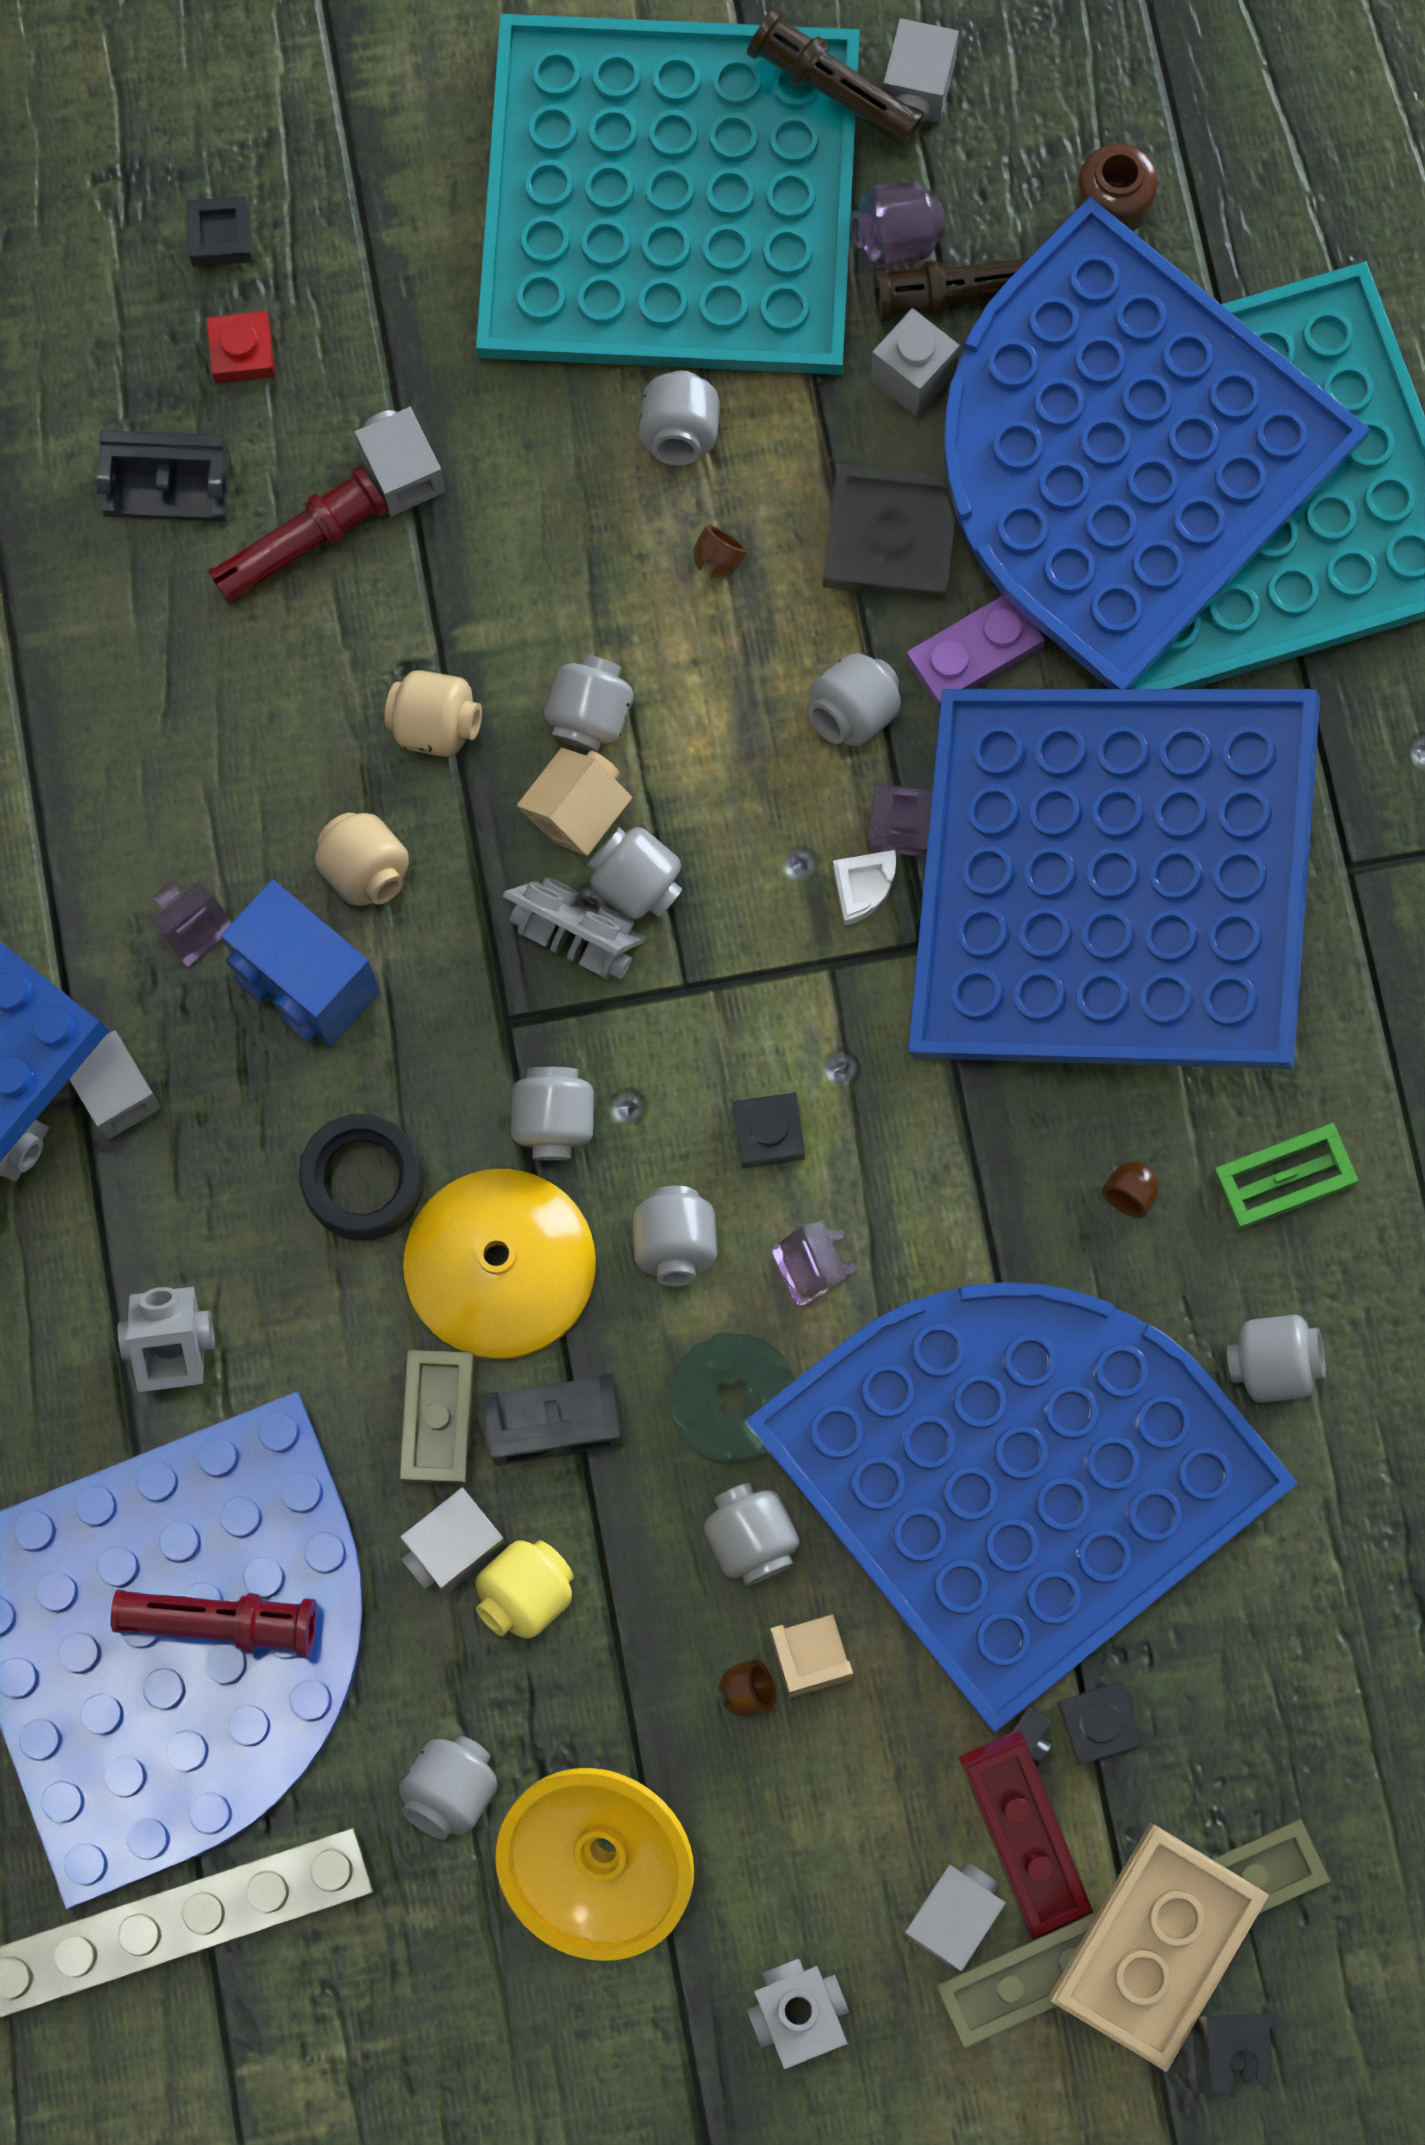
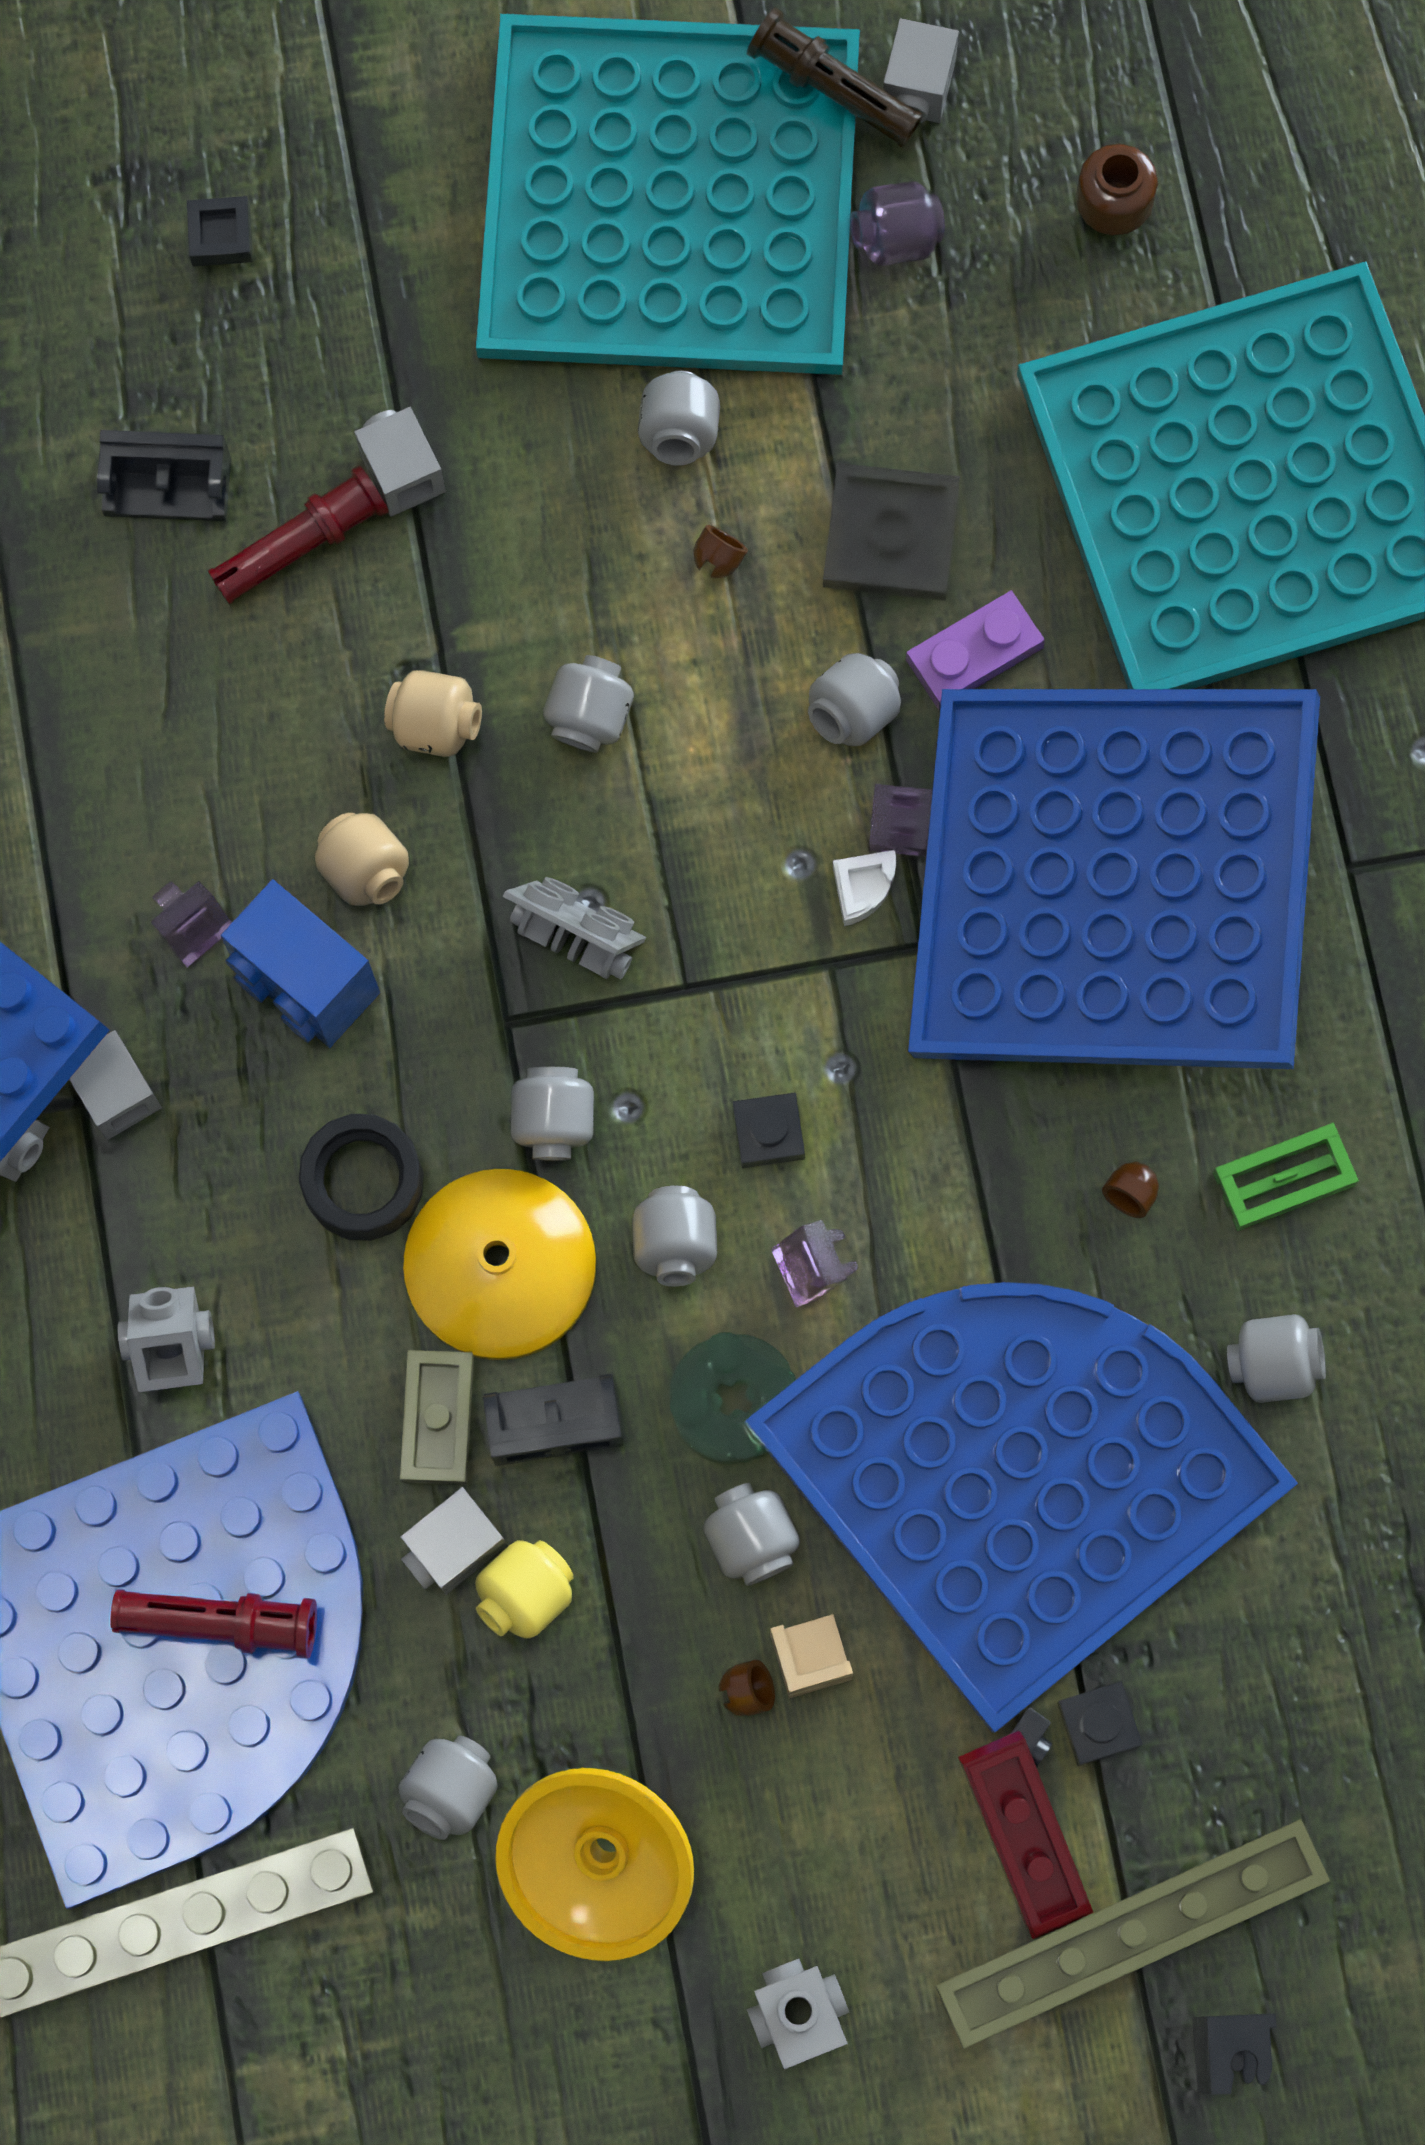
red plate [207,311,275,384] -> none
tan brick [516,747,633,856] -> none
light grey head [587,827,682,920] -> none
light grey brick [871,308,960,418] -> none
dark brown pin [873,258,1029,322] -> none
light grey brick [903,1862,1006,1972] -> none
blue plate [944,196,1370,689] -> none
tan tile [1048,1822,1269,2072] -> none

